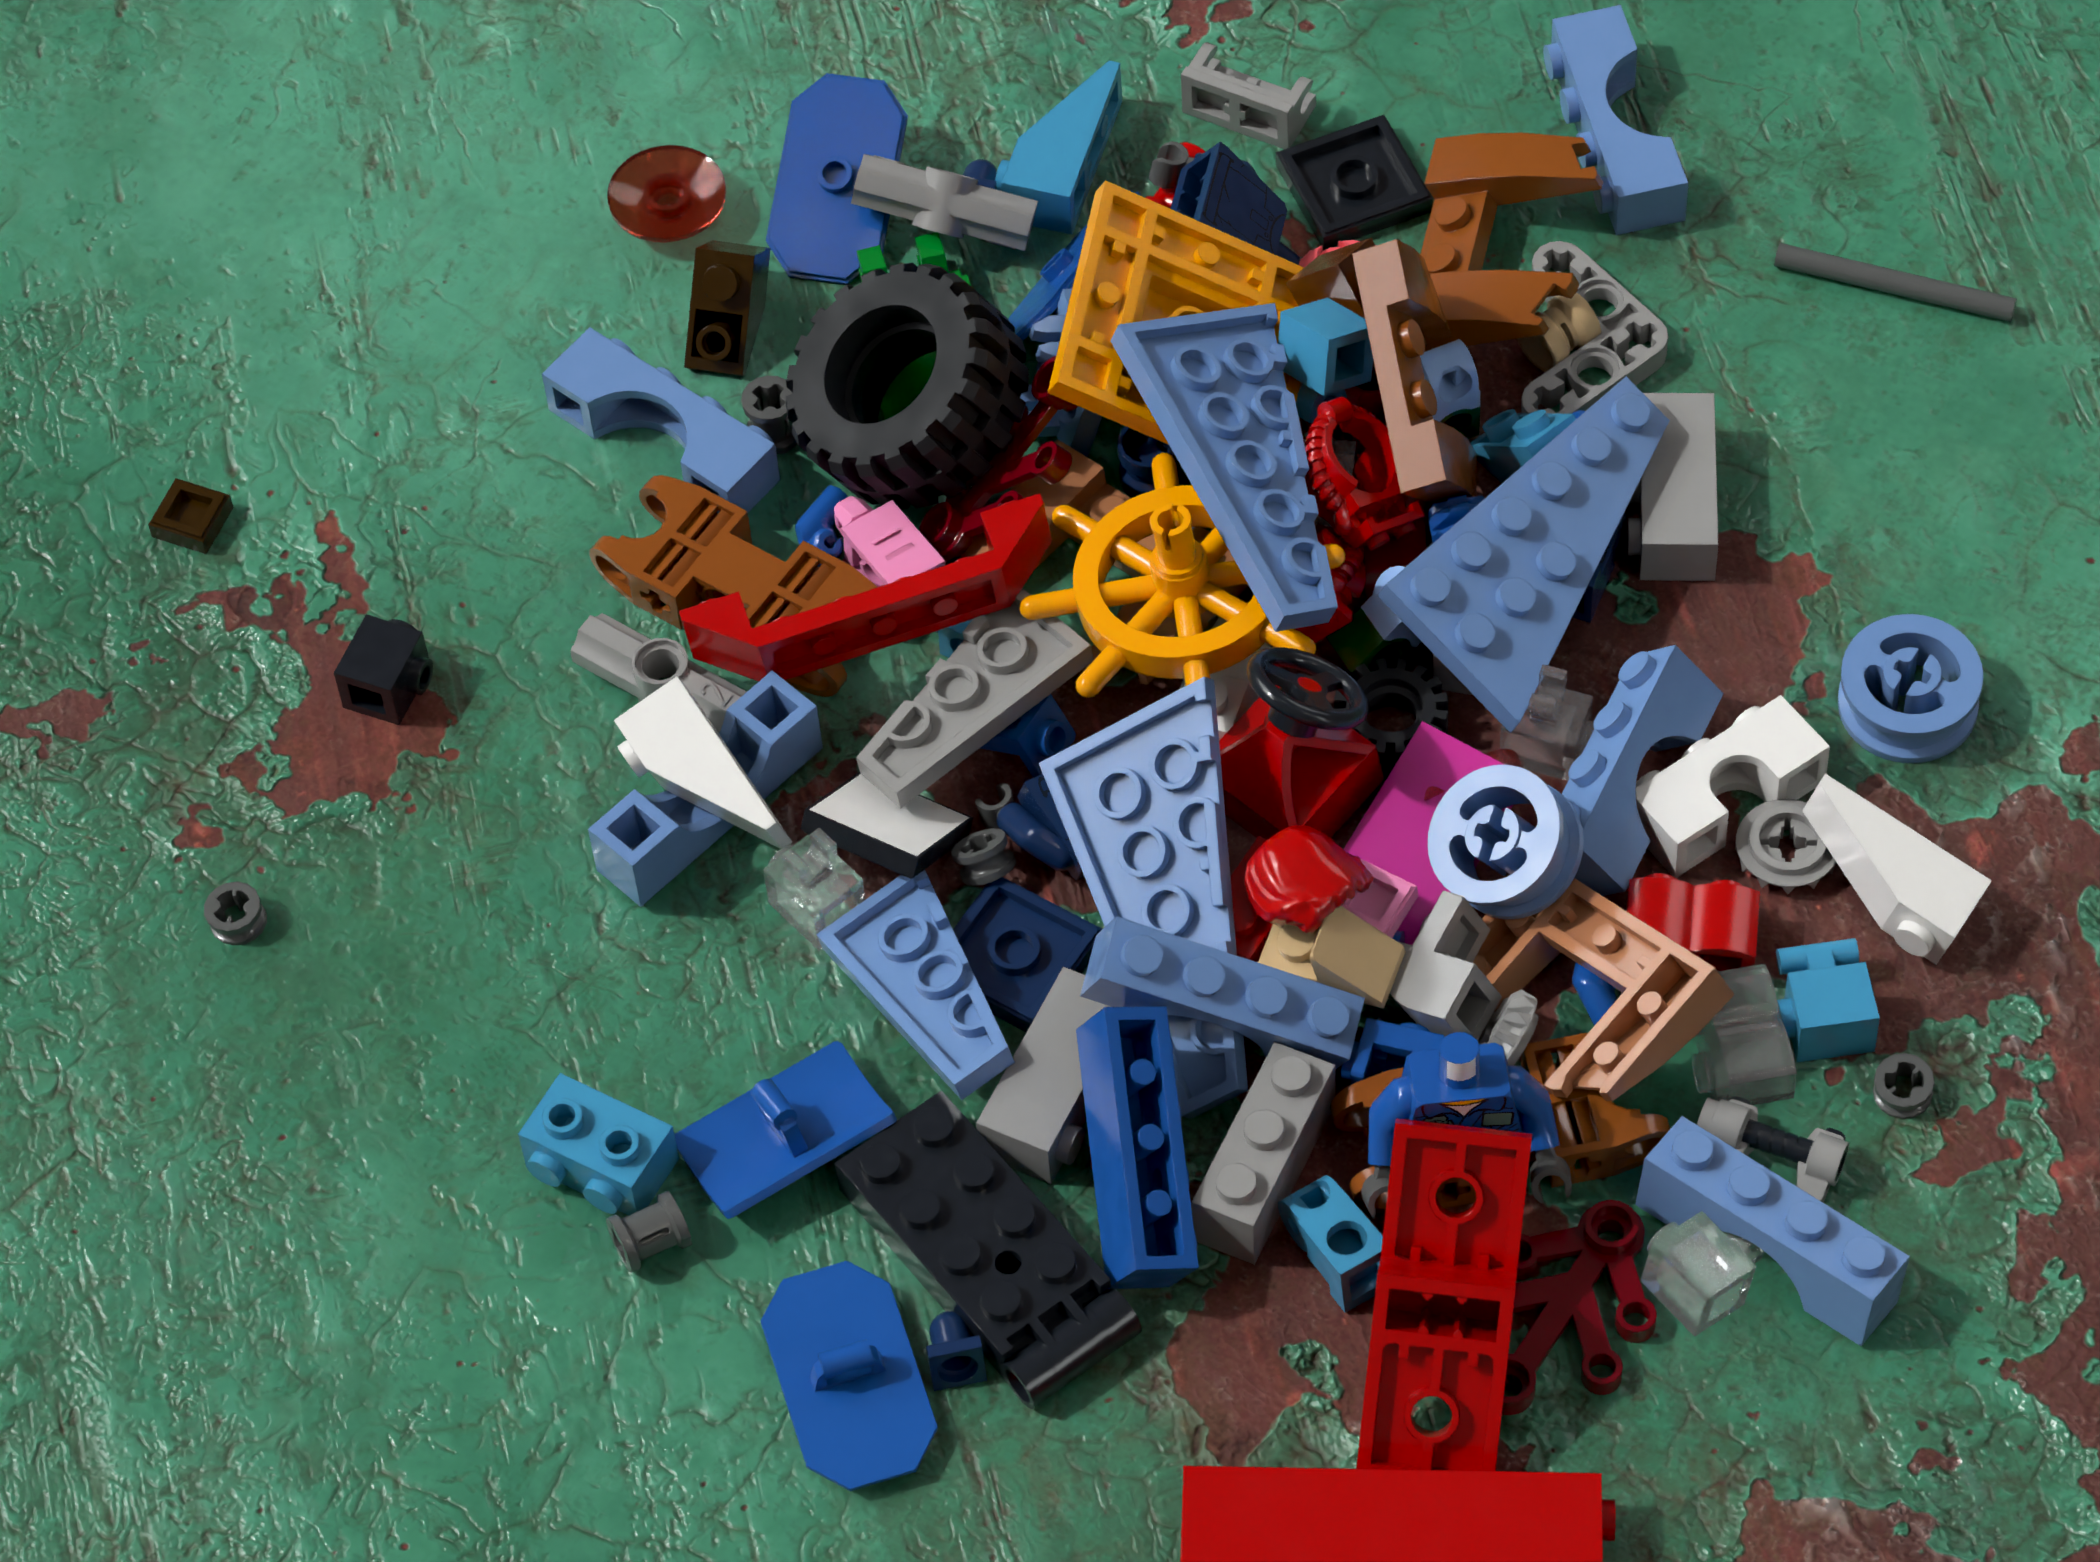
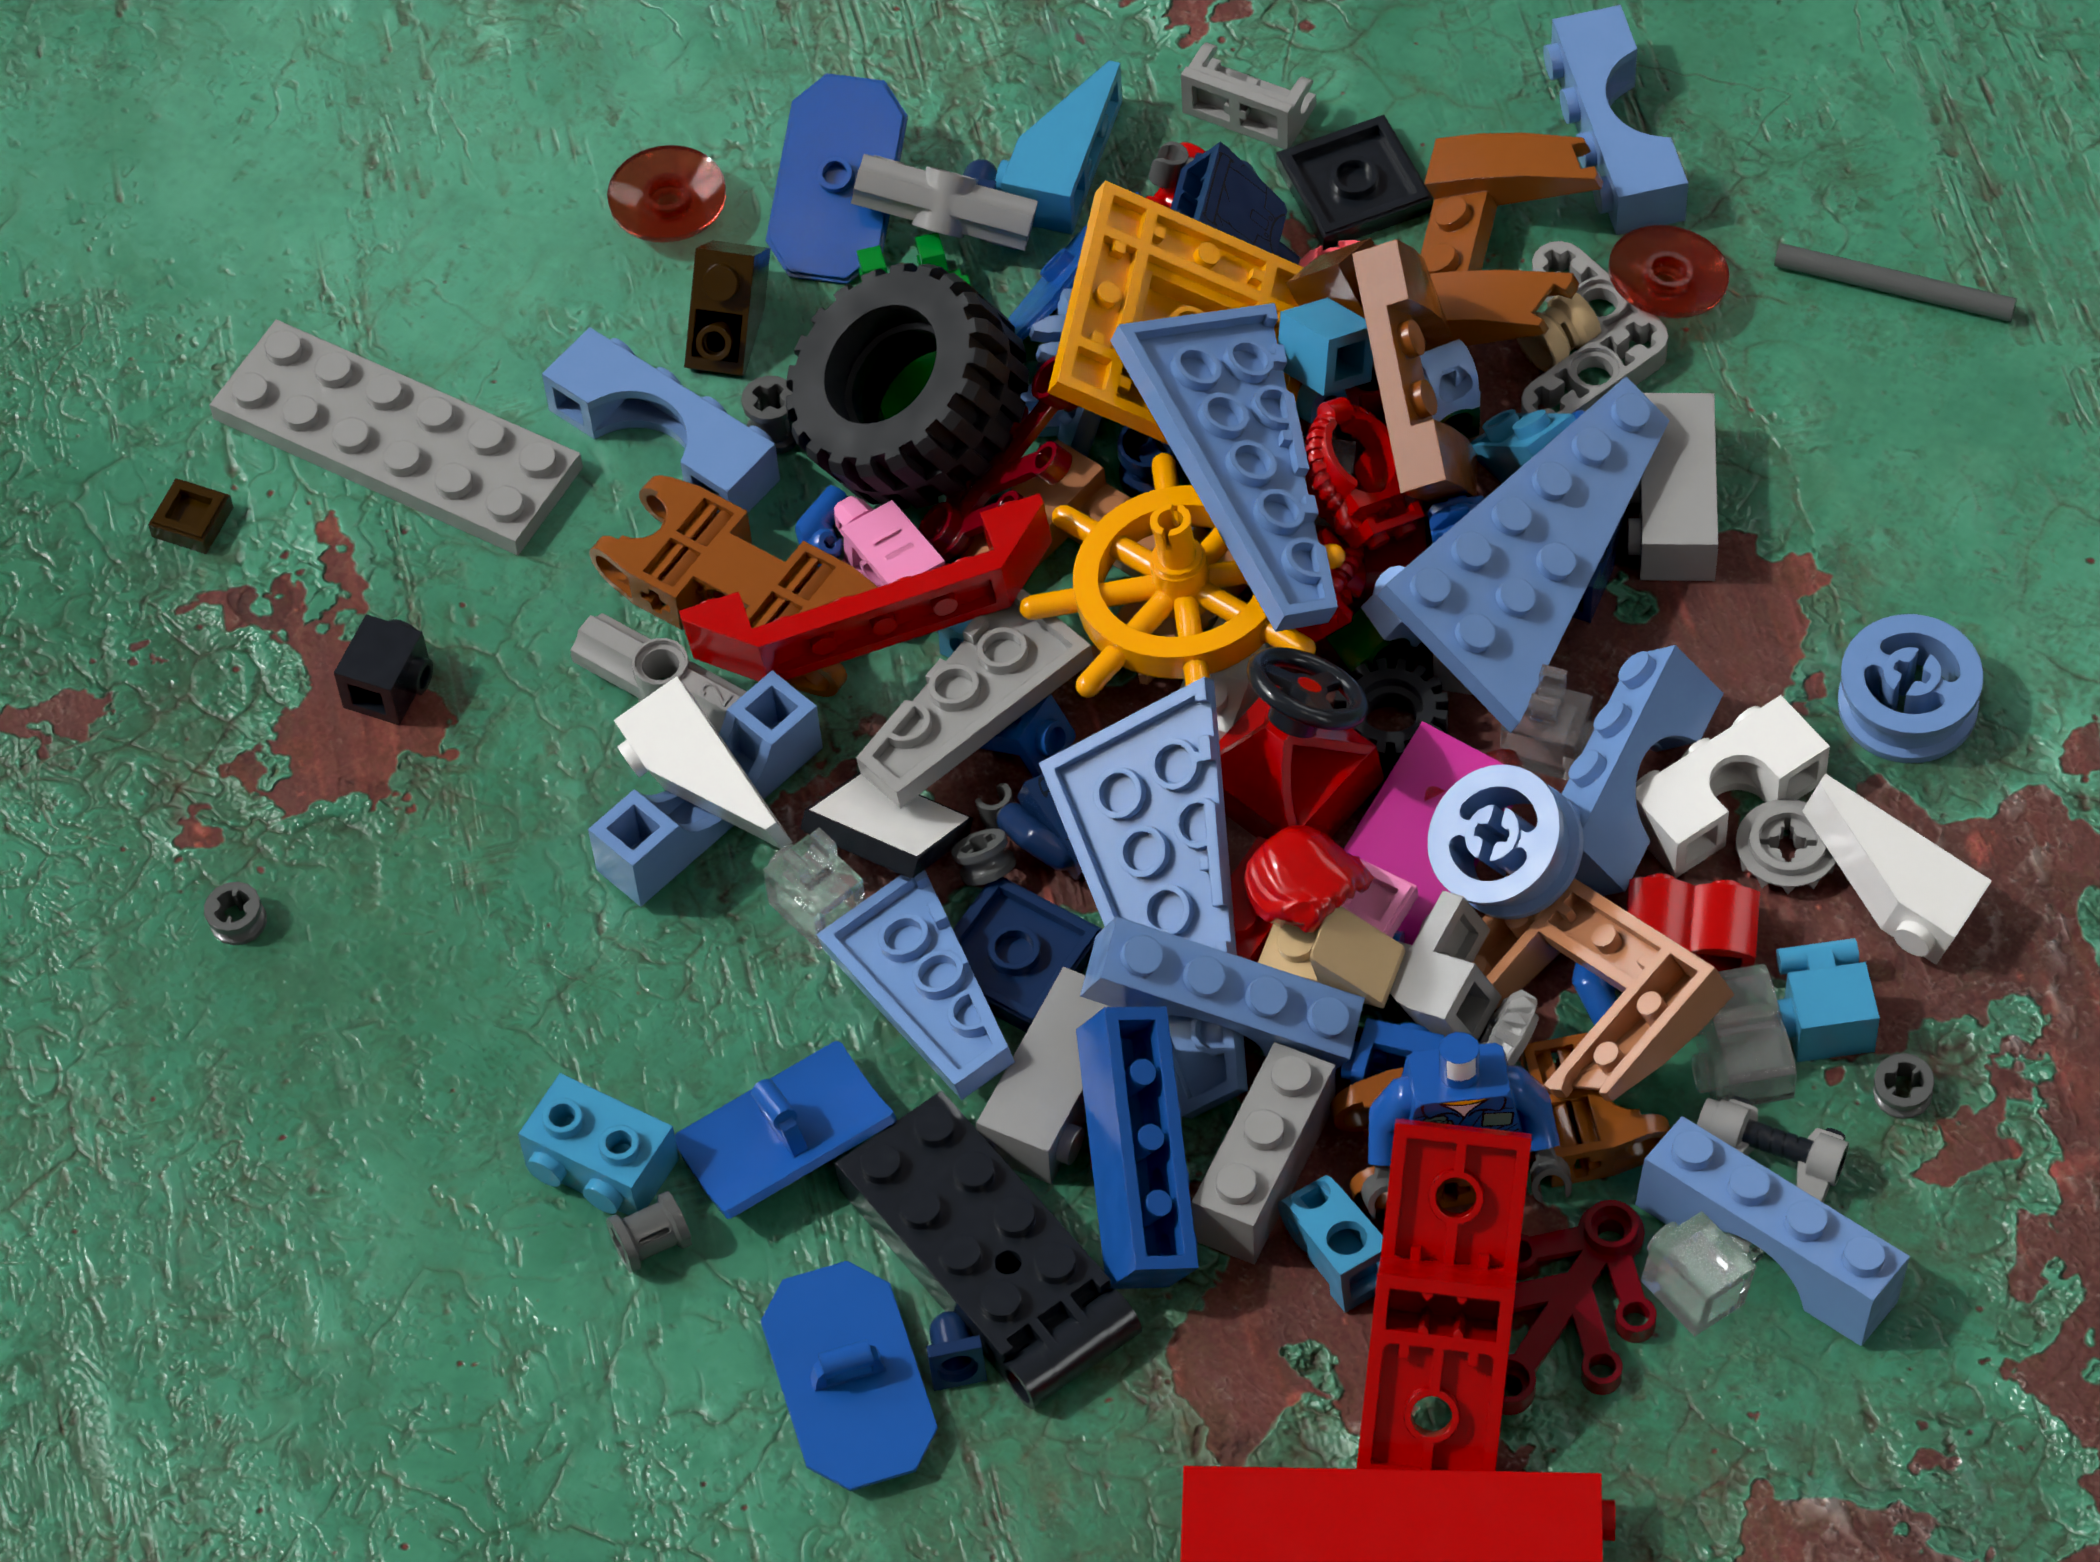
none -> light grey plate [209,319,583,555]
none -> clear red dish [1608,225,1729,318]

